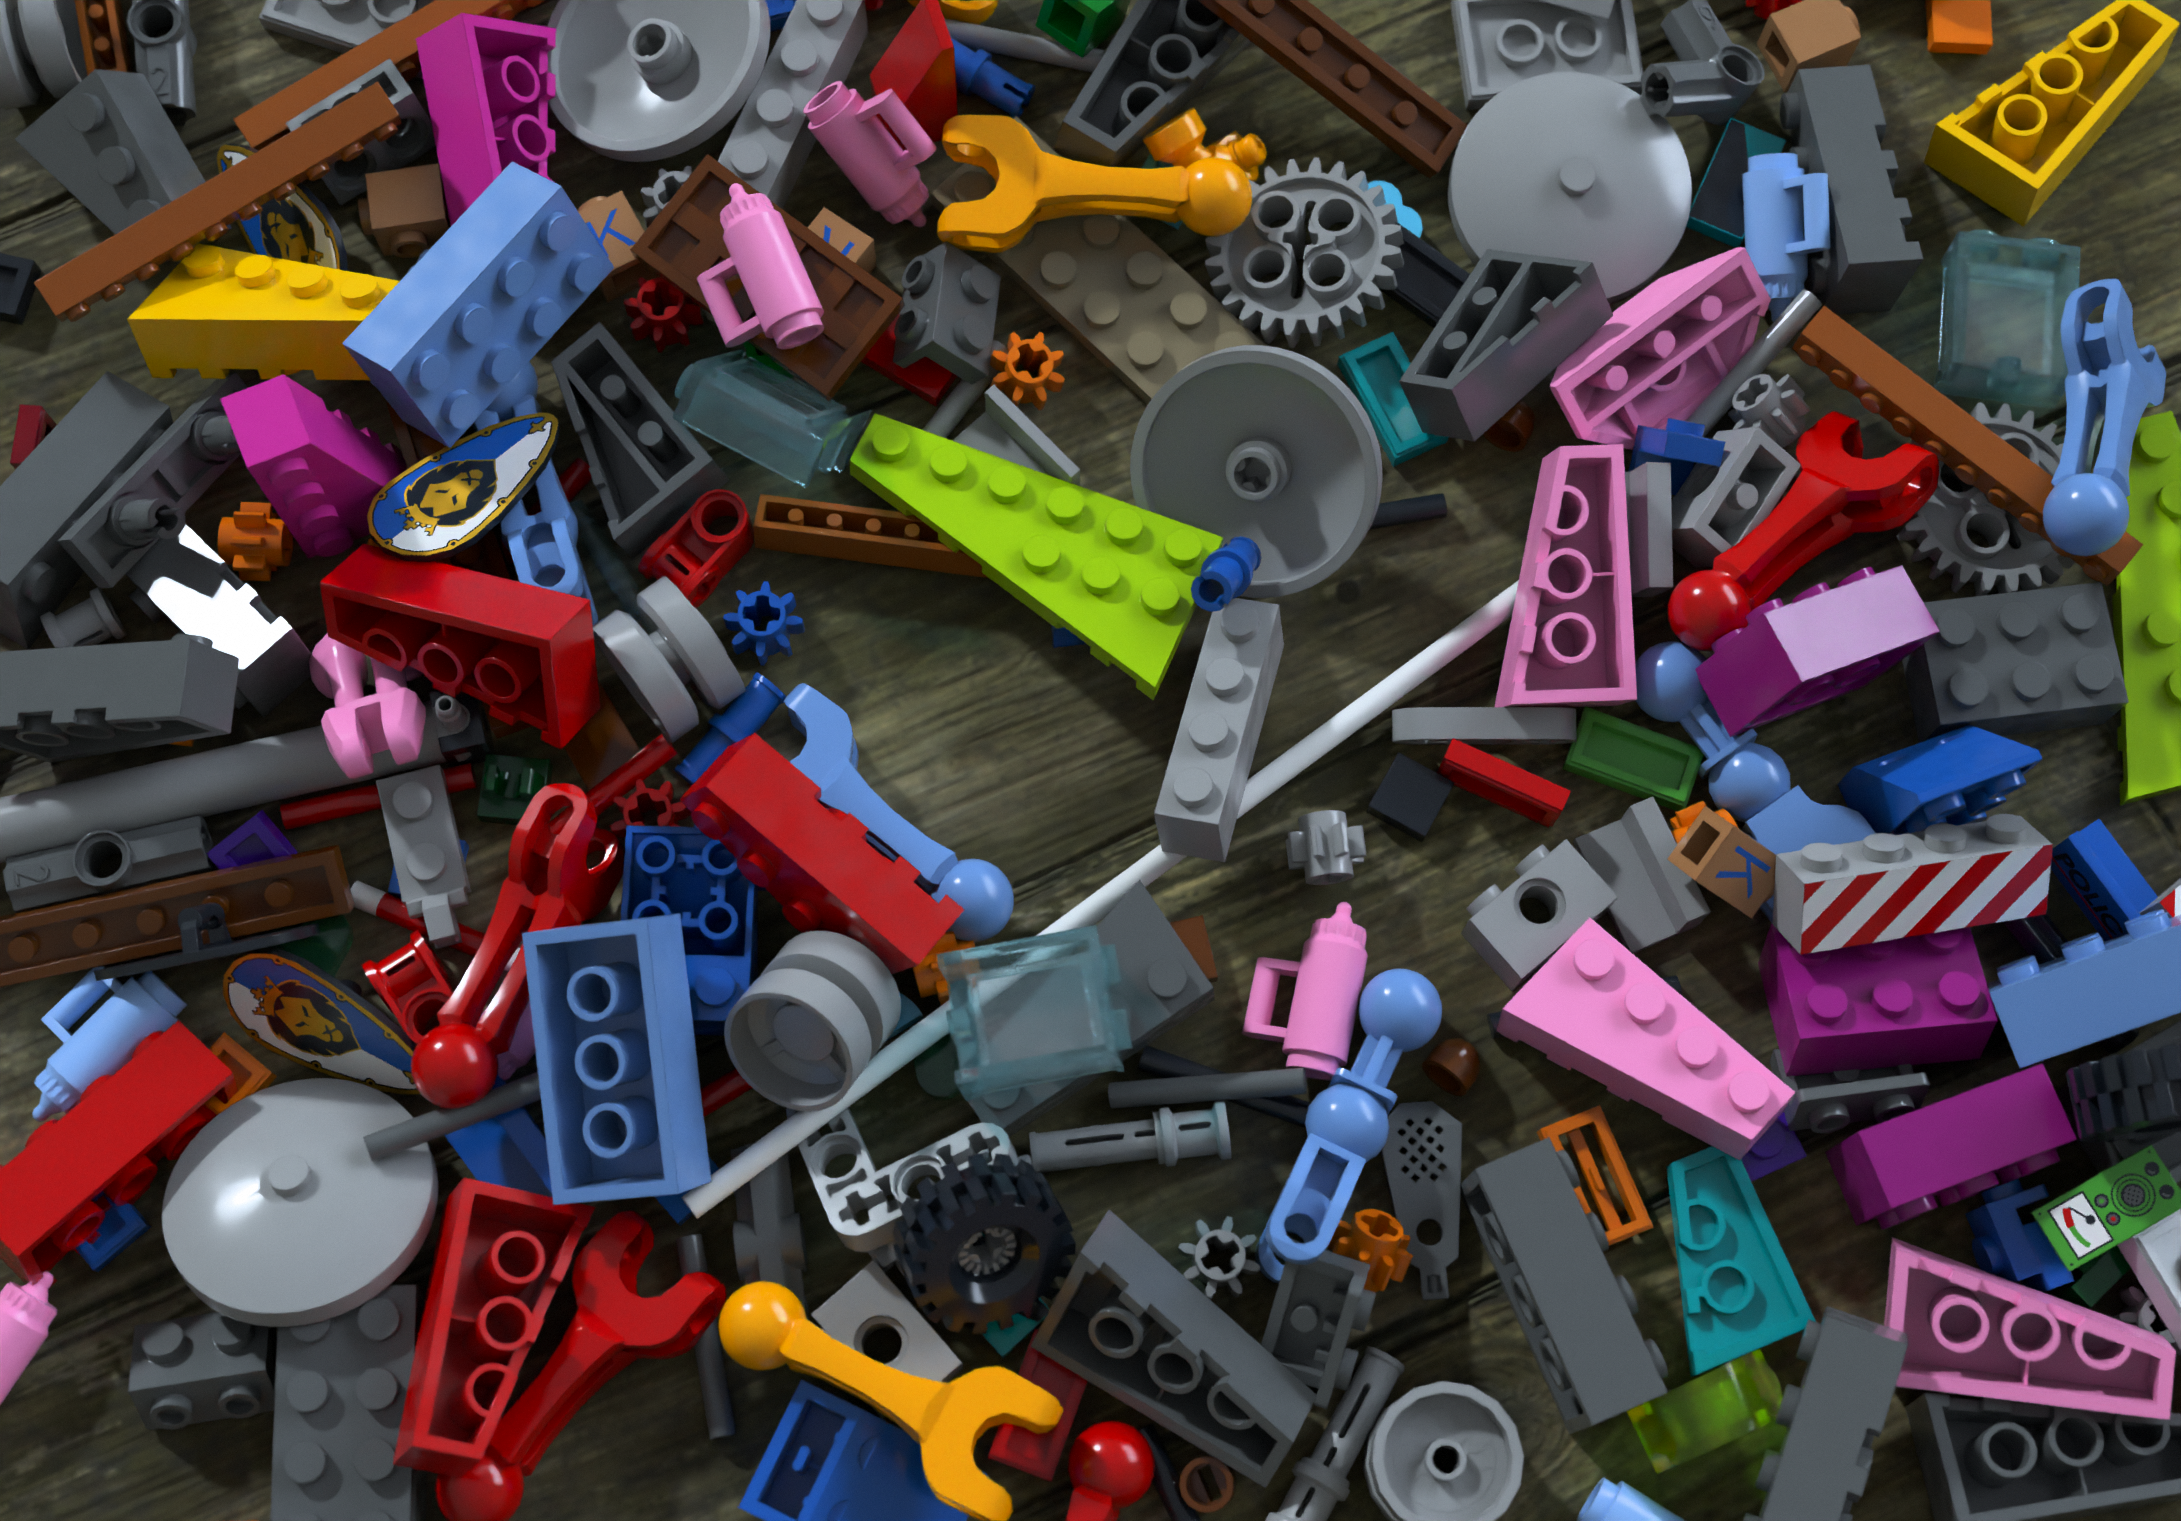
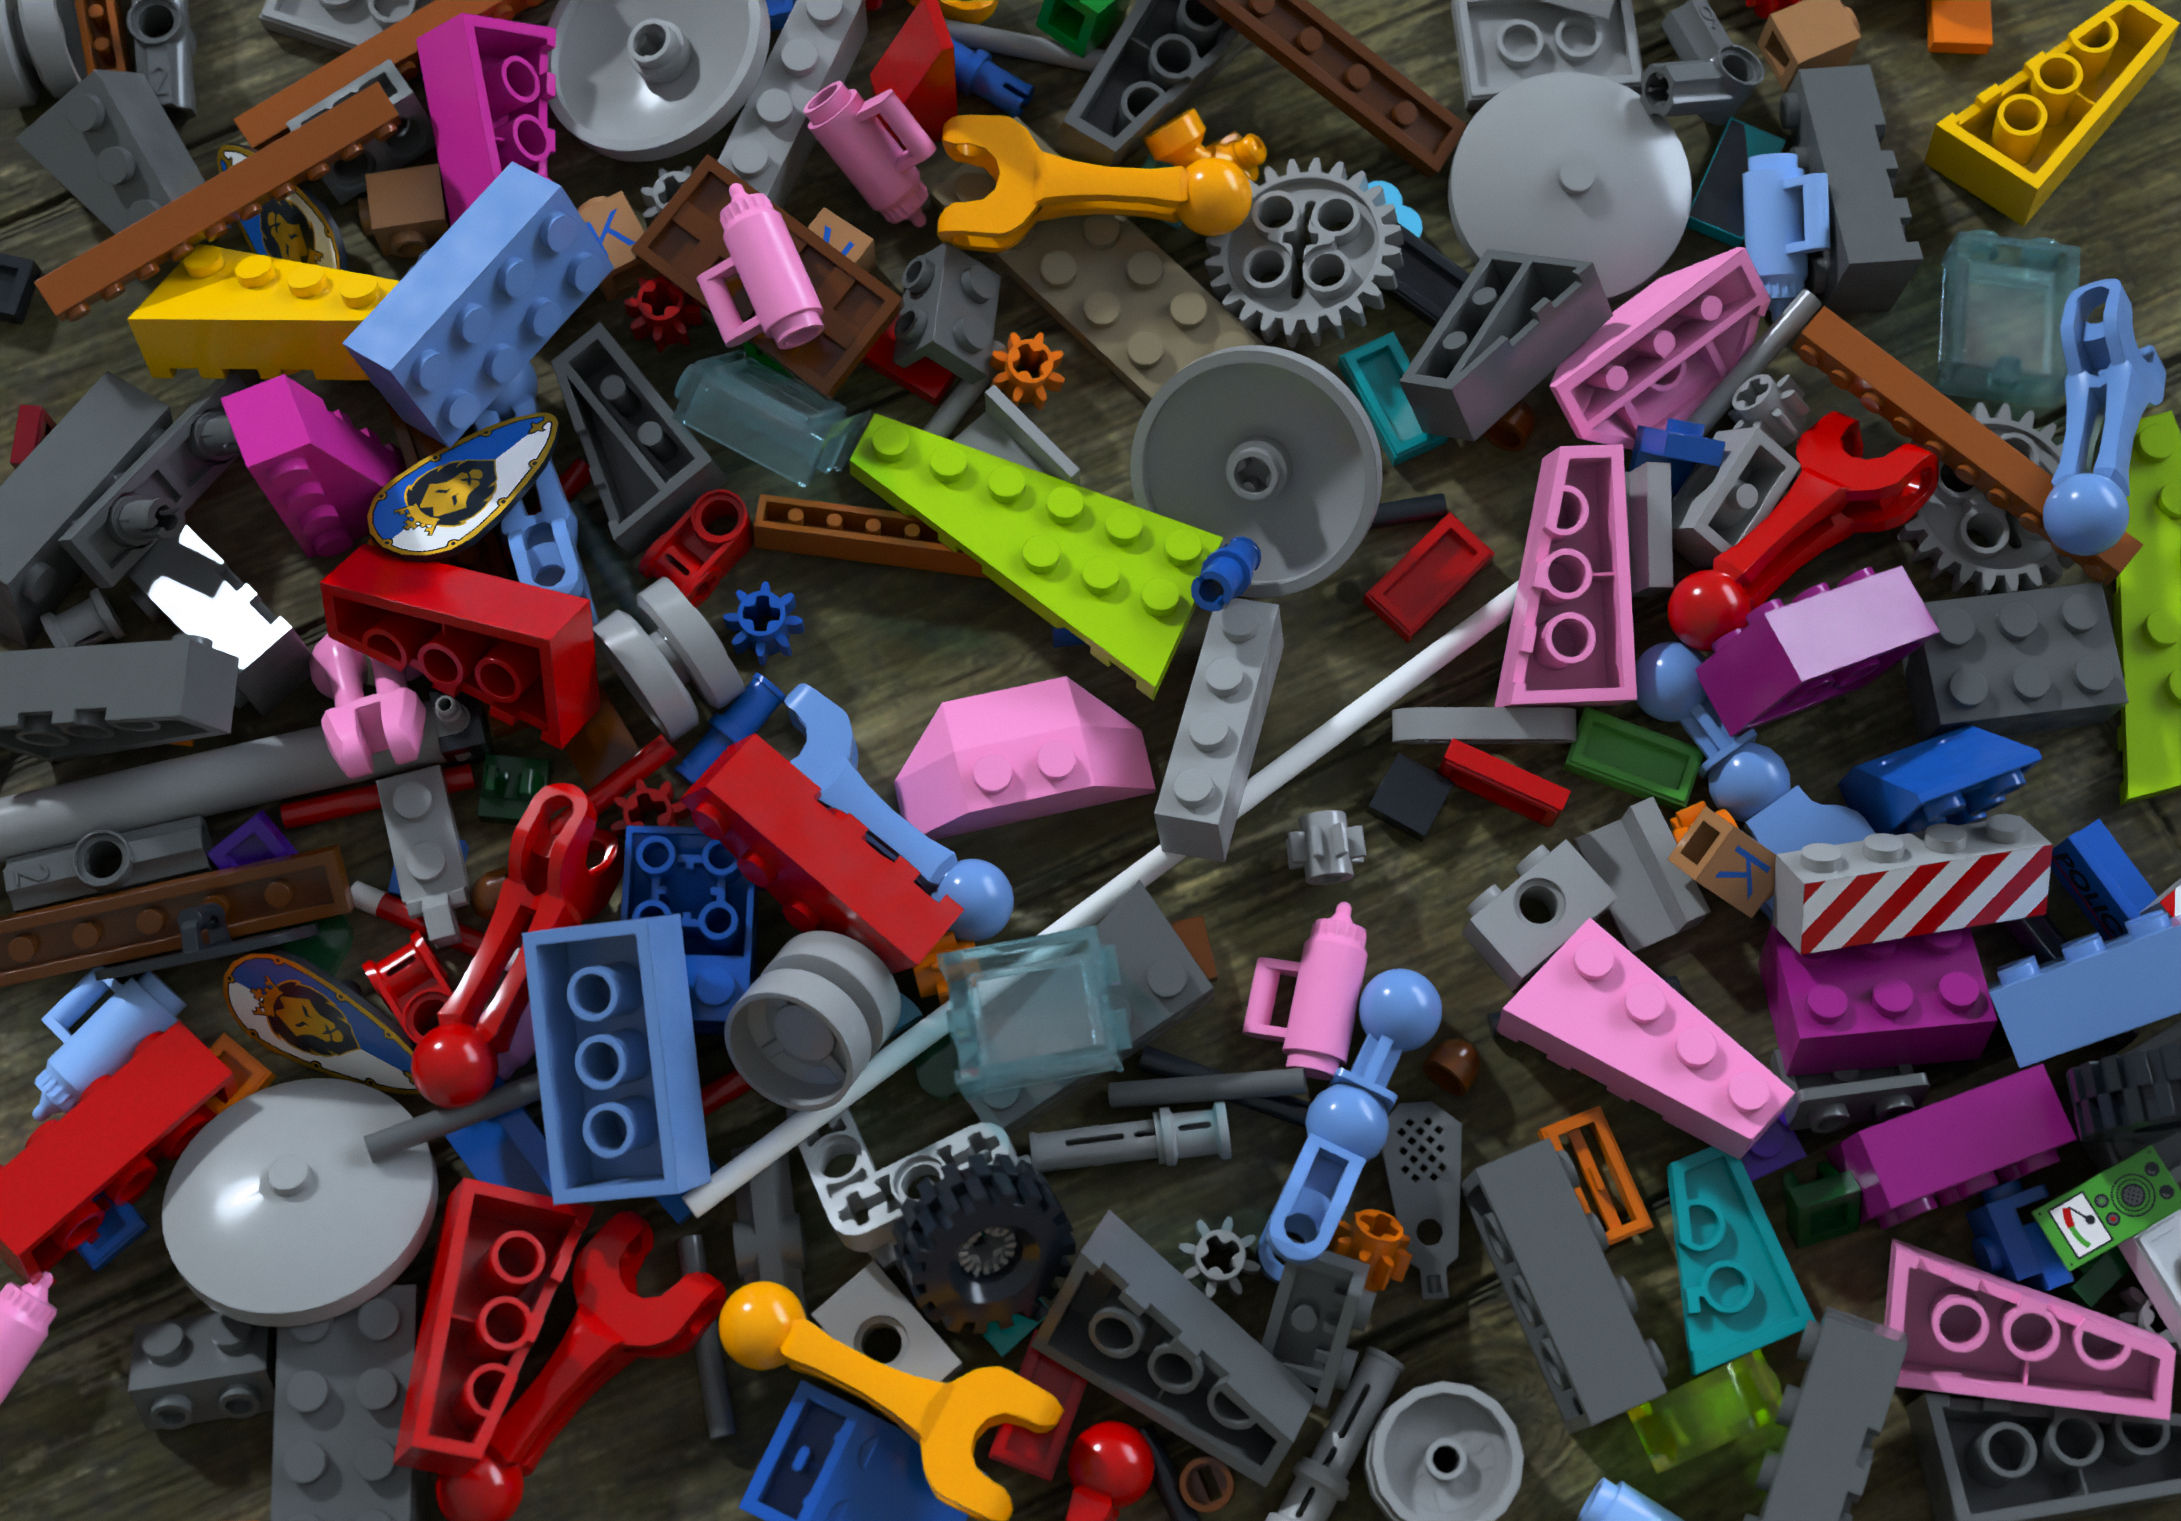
orange gear [218,502,293,581] -> none
none -> reddish brown hinge [470,866,508,921]
none -> bright pink wedge [894,676,1156,840]
none -> red tile [1363,512,1495,644]
none -> dark green tile [1782,1161,1861,1249]

